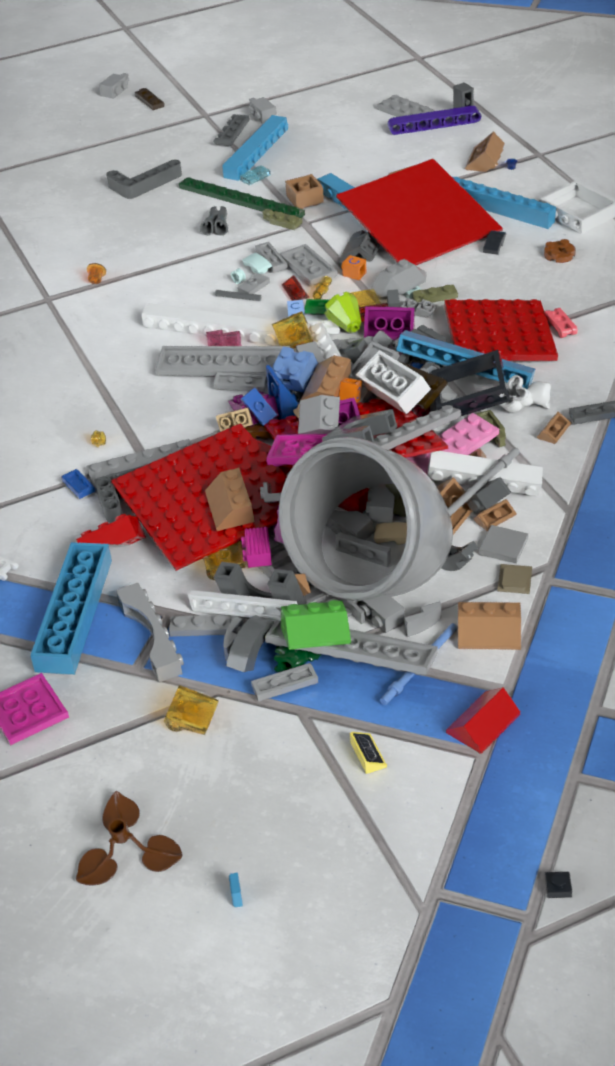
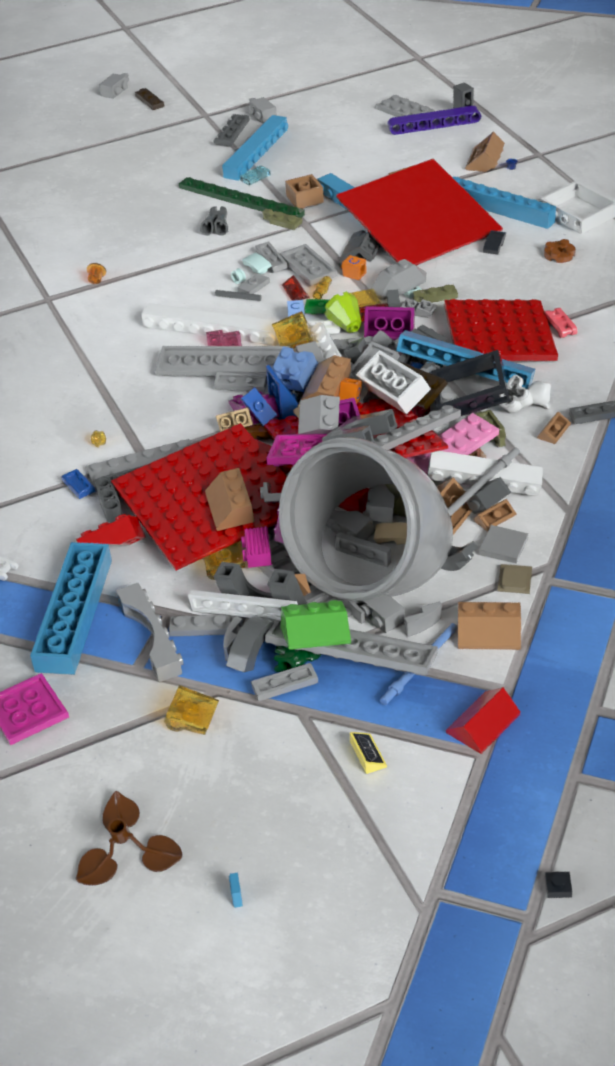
dark grey beam [106,159,182,199] -> none

